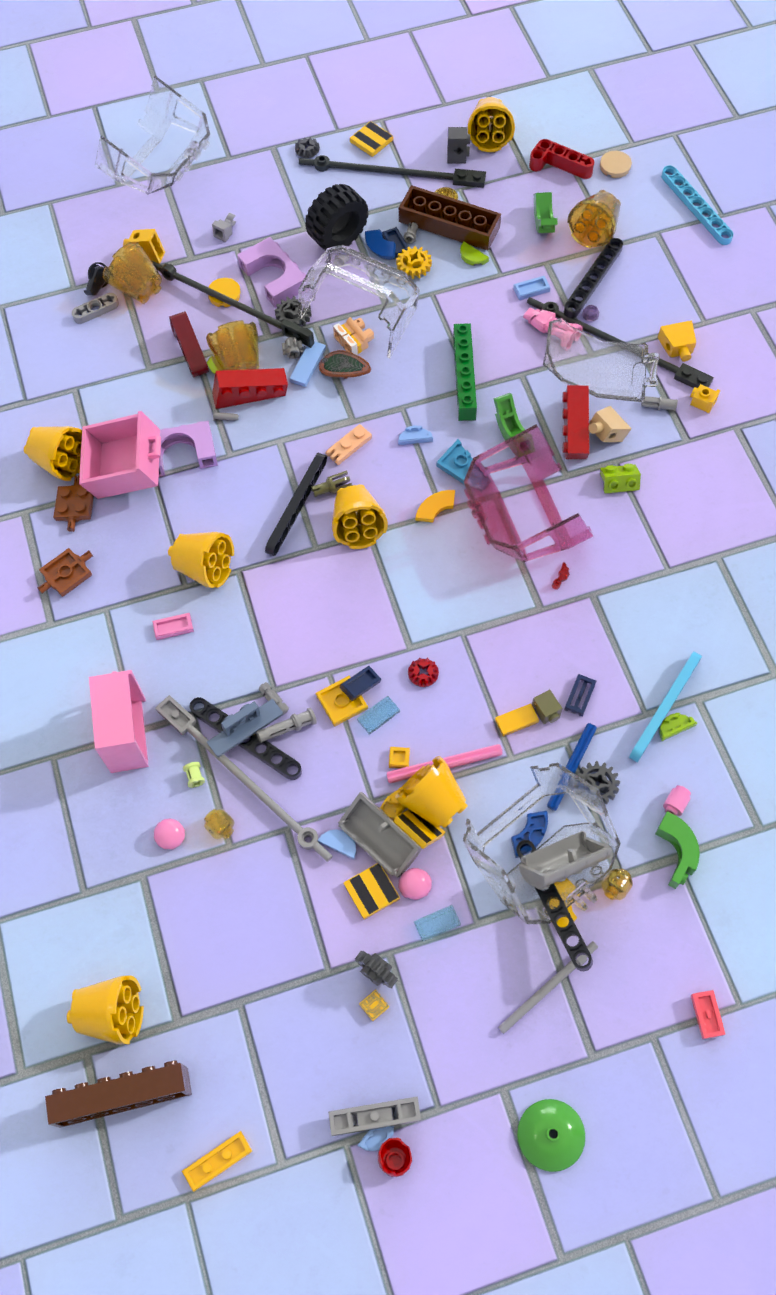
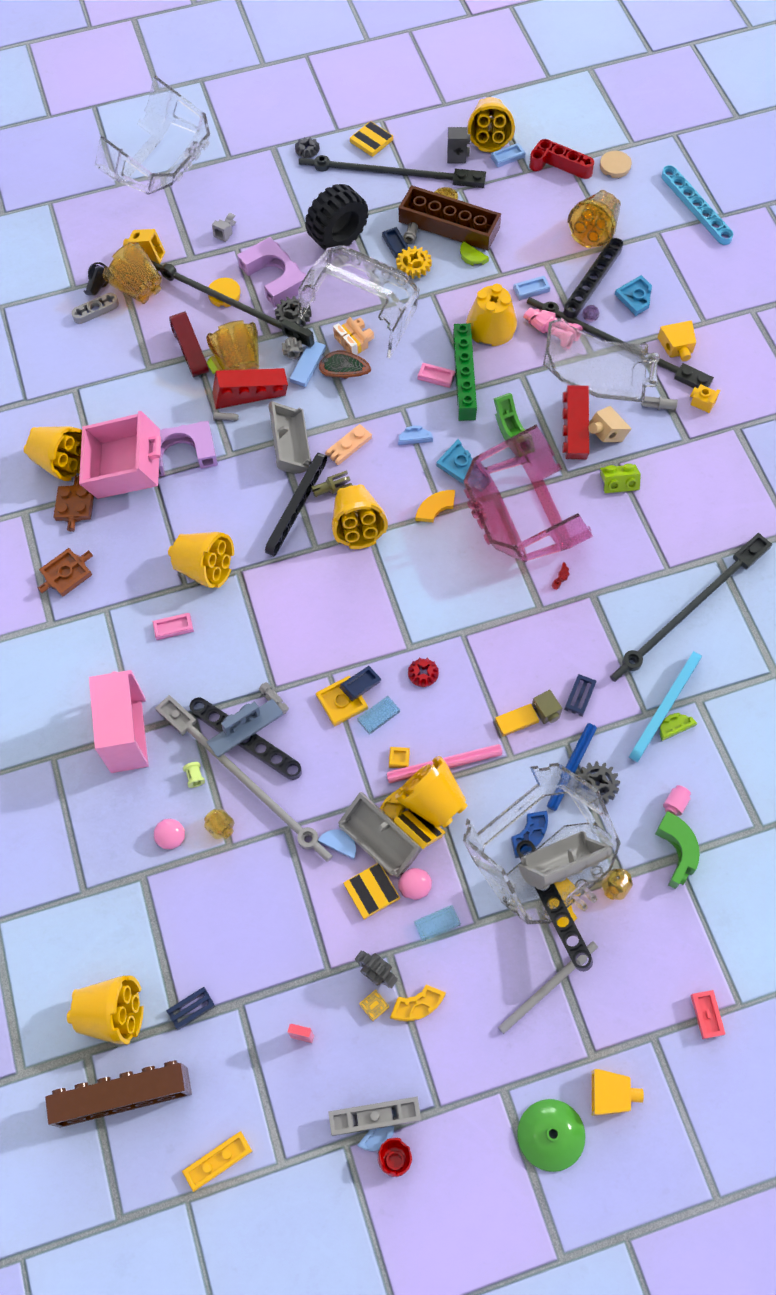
light grey pin [256,708,317,743] -> none
blue tile [365,229,396,260] -> none
bright green arch [533,192,558,233] -> none
none -> dark blue tile [166,987,216,1030]
none -> light grey container [269,401,311,474]
none -> coral tile [288,1024,314,1043]
none -> yellow tile [390,985,446,1022]
none -> bright pink tile [418,363,455,388]
none -> yellow cone [466,284,517,346]
none -> light blue tile [490,143,526,167]
none -> yellow torso [591,1069,644,1116]
none -> pearl dark grey bar [610,532,773,682]
none -> dark azure plate [615,275,652,316]

